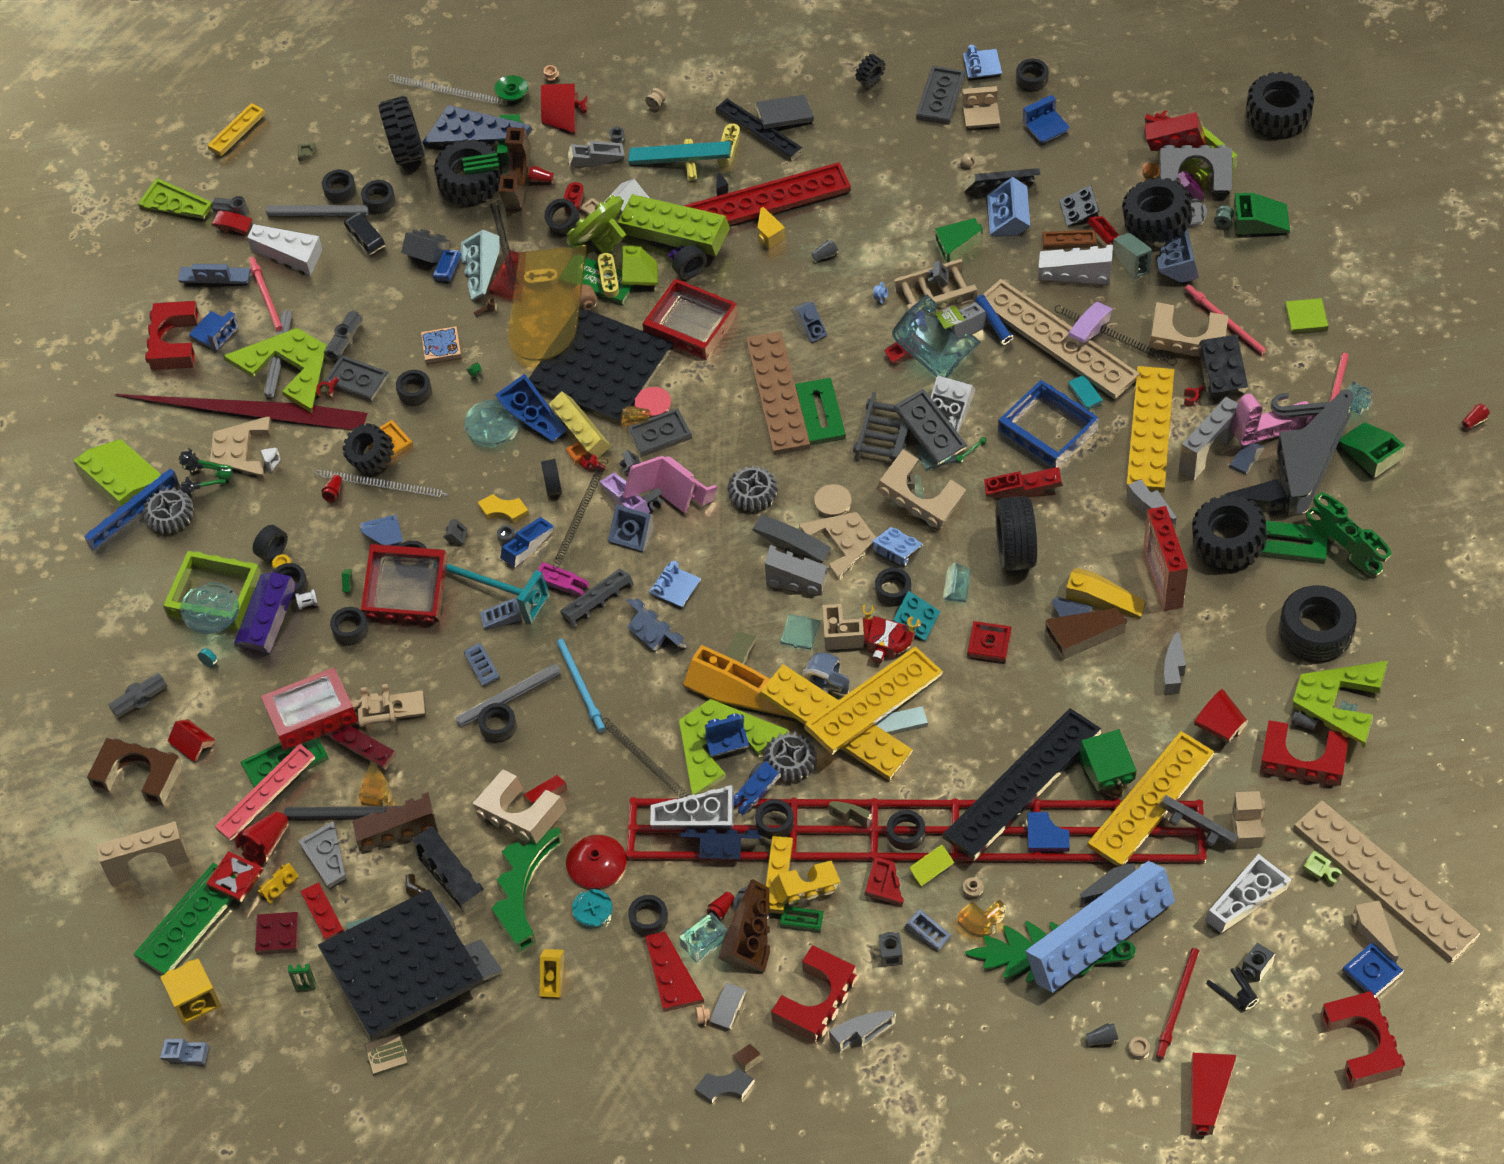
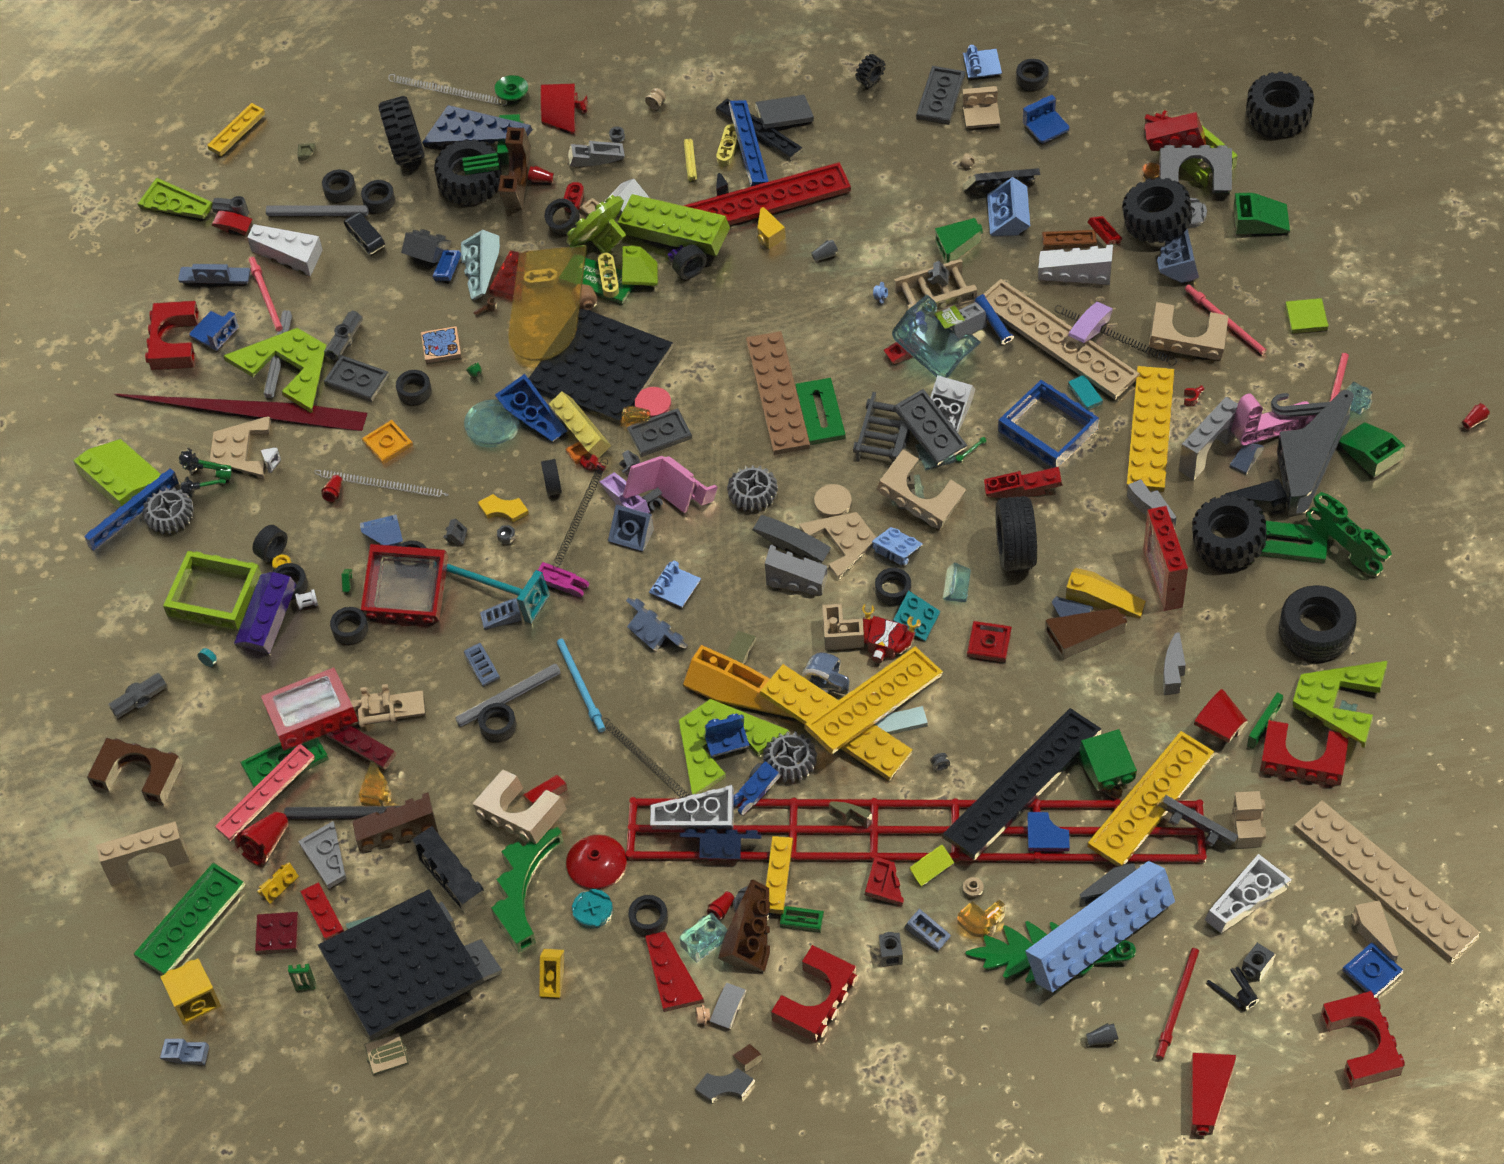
red panel [168,719,215,761] -> none
clear light blue tile [181,582,239,634] -> none
red piece [206,851,263,903] -> none
red piece [316,376,340,397] -> none
black tyre [343,423,394,474] -> none
dark brown arm [405,874,426,897] -> none
black piece [491,203,518,289] -> none
blue slope [500,517,555,567] -> none
light nougat plate [543,65,559,81] -> none
dark grey hinge [560,569,634,627] -> none
teal tile [628,141,732,165] -> none
piece [642,279,738,360] -> none
black tyre [755,799,794,839] -> none
yellow arch [771,860,841,905] -> none
clear light blue piece [780,614,820,650] -> none
sand blue slope [790,302,827,342] -> none
light grey slope [829,1010,895,1052] -> none
black tyre [887,810,925,851] -> none
hinge [1059,185,1100,227] -> none
sand green slope [1113,233,1152,279] -> none
tan tile [1128,1037,1150,1059] -> none
magenta wing [1177,171,1205,202] -> none
black brick [1197,334,1248,399] -> none
sand green wheel [1214,205,1234,228] -> none
dark grey pin [1291,711,1318,731] -> none
lime plate [1302,850,1342,885] -> none
none -> blue plate [729,100,769,186]
none -> dark grey bush [930,753,950,771]
none -> green tile [1247,692,1284,749]

